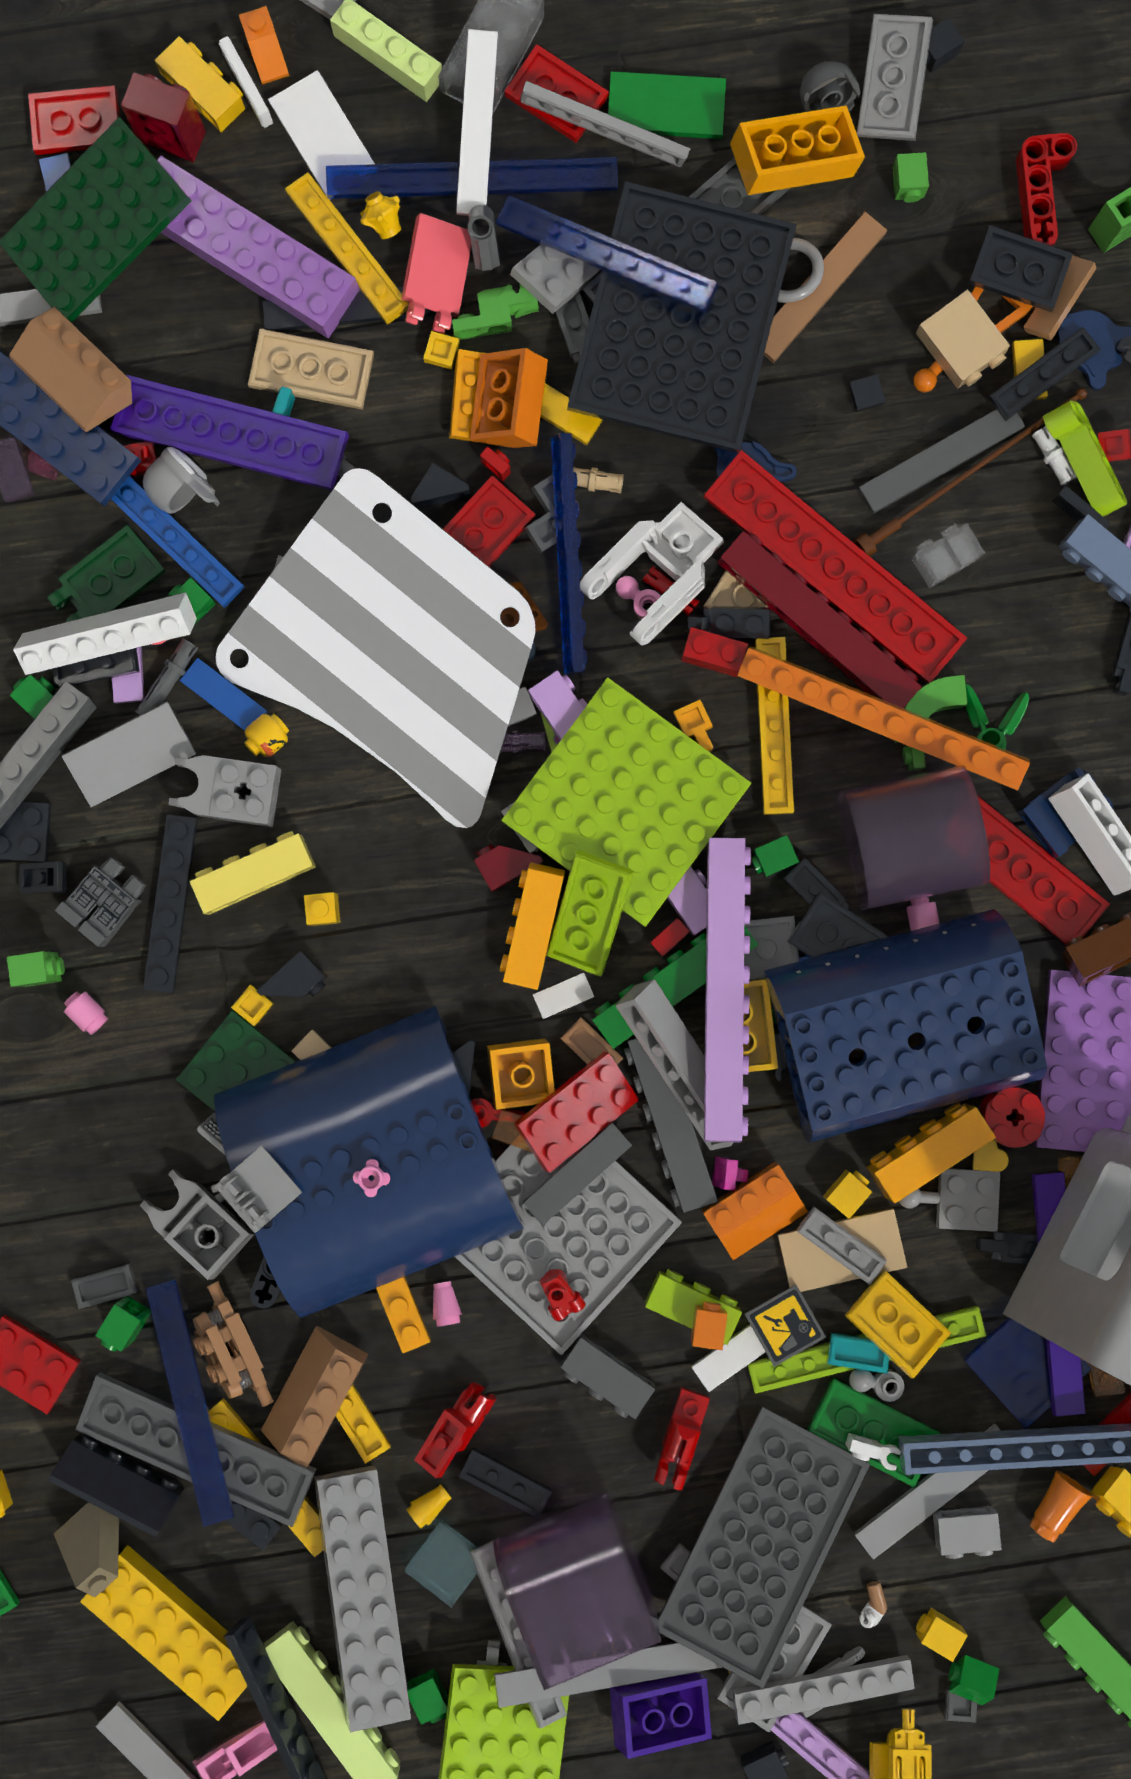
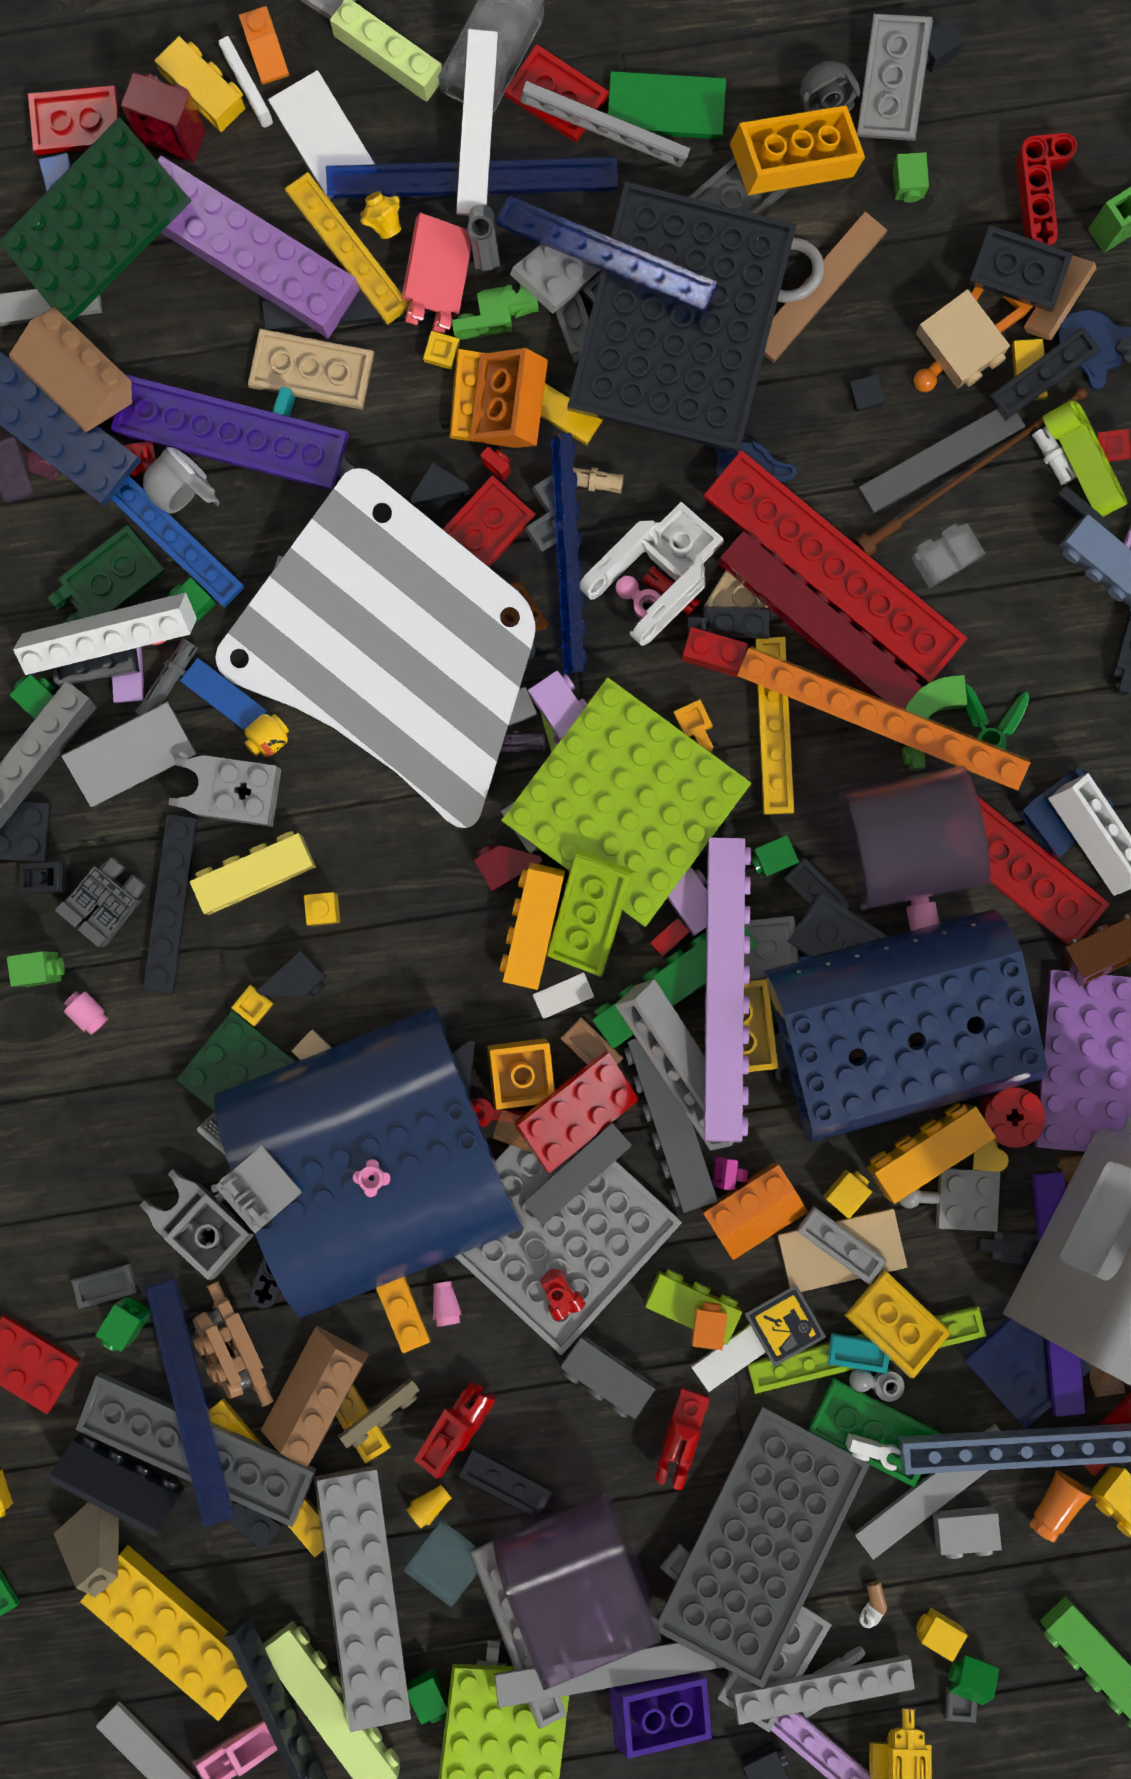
none -> dark tan plate [338,1378,420,1448]

